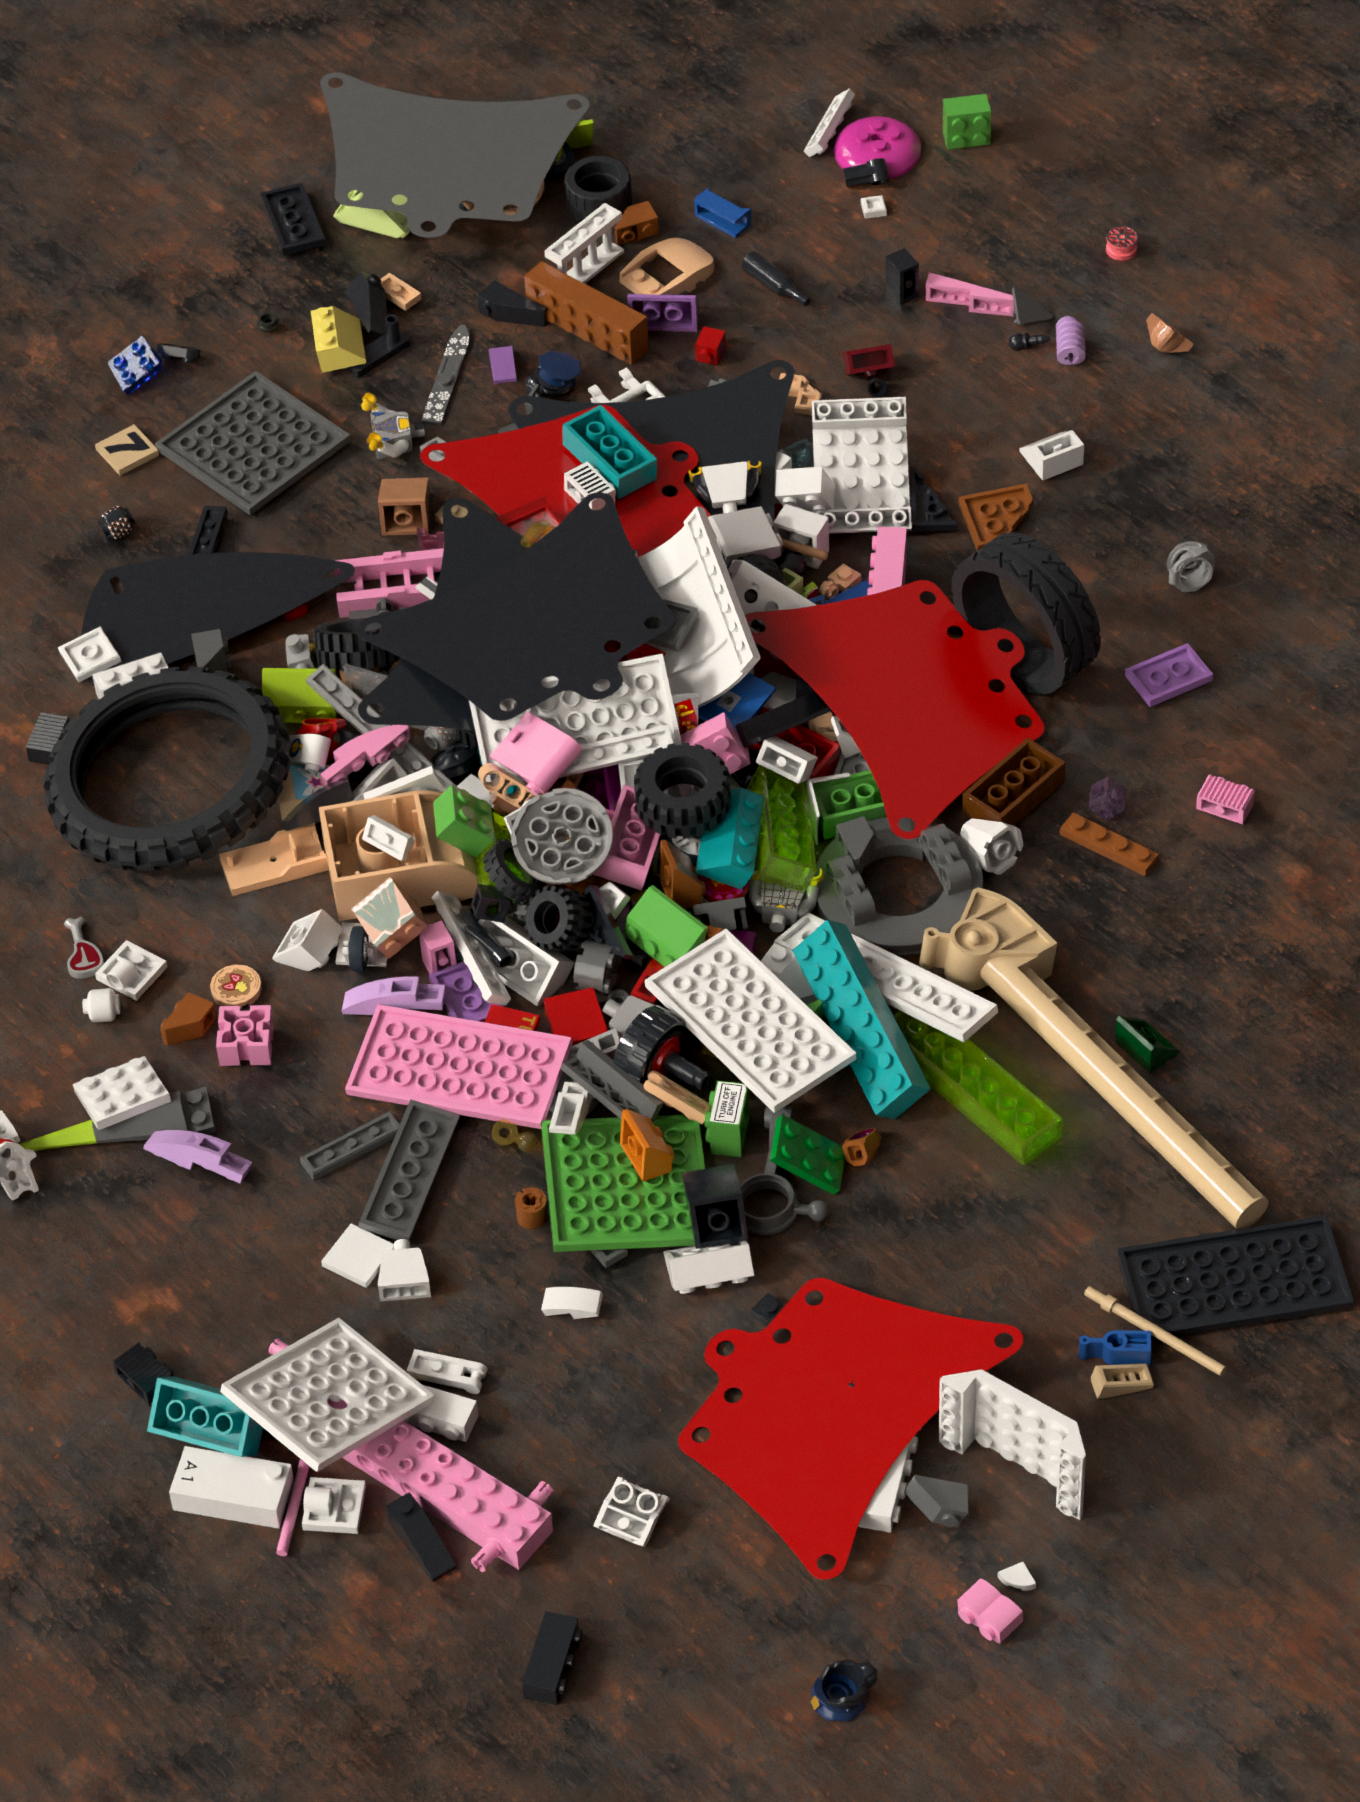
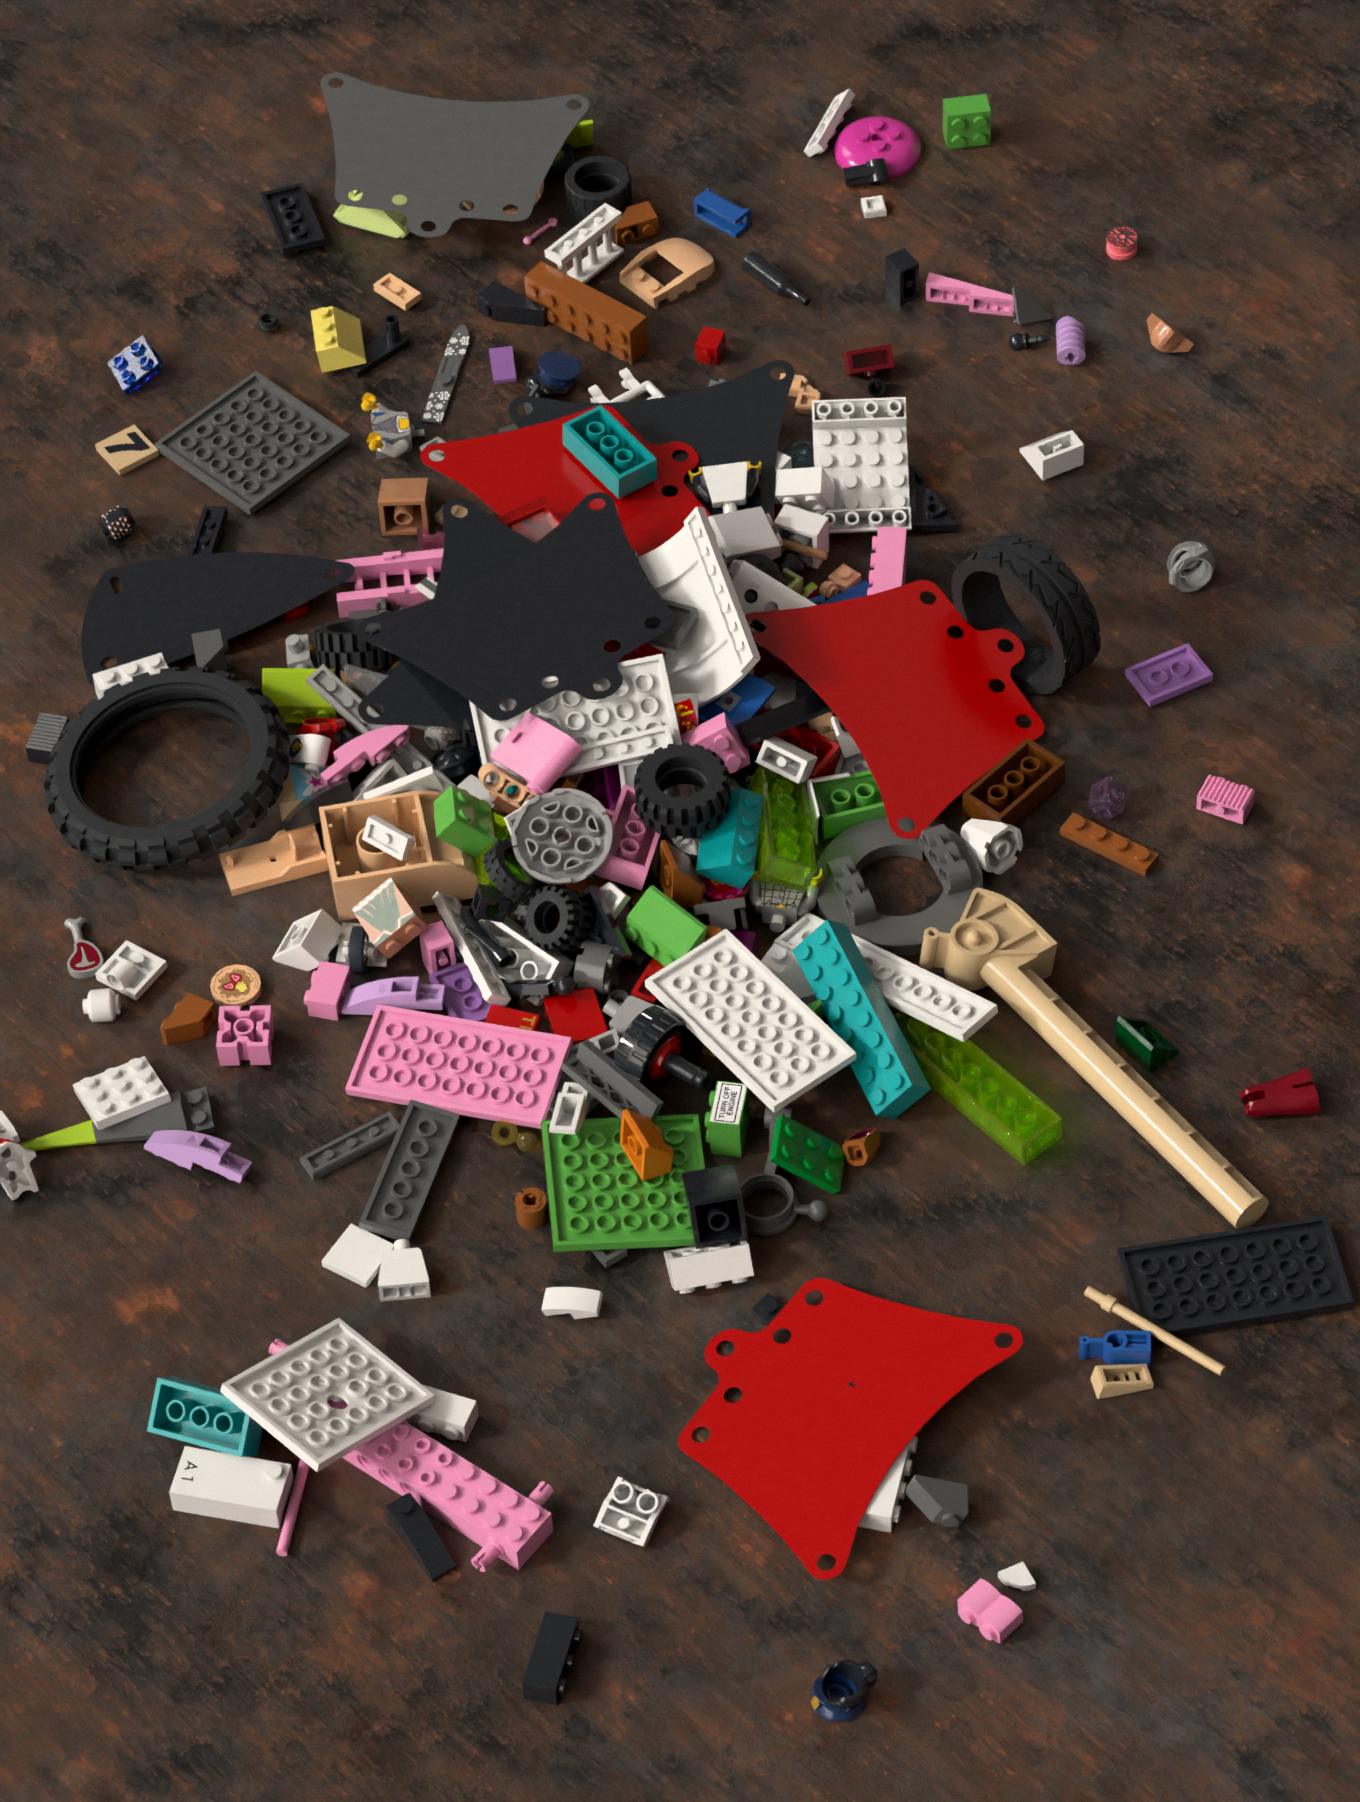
white tile [58,626,122,683] -> none
black brick [112,1342,174,1406] -> none
black plate [156,343,201,363] -> none
white plate [302,1477,366,1534] -> none
black slope [346,271,387,337] -> none
white plate [406,1349,488,1394] -> none
clear yellow arm [520,520,555,548] -> none
white brick [564,462,616,510] -> none
medium lavender slope [627,294,699,332] -> none
light nougat hinge [644,1070,711,1124] -> none
dark grey slope [836,816,876,874] -> none
white slope [939,1370,1086,1520] -> none
dark orange plate [958,483,1033,551] -> none
none -> bright pink brick [304,961,352,1021]
none -> black plate [500,976,576,999]
none -> bright pink hinge [523,218,557,245]
none -> dark red piece [1240,1067,1320,1118]

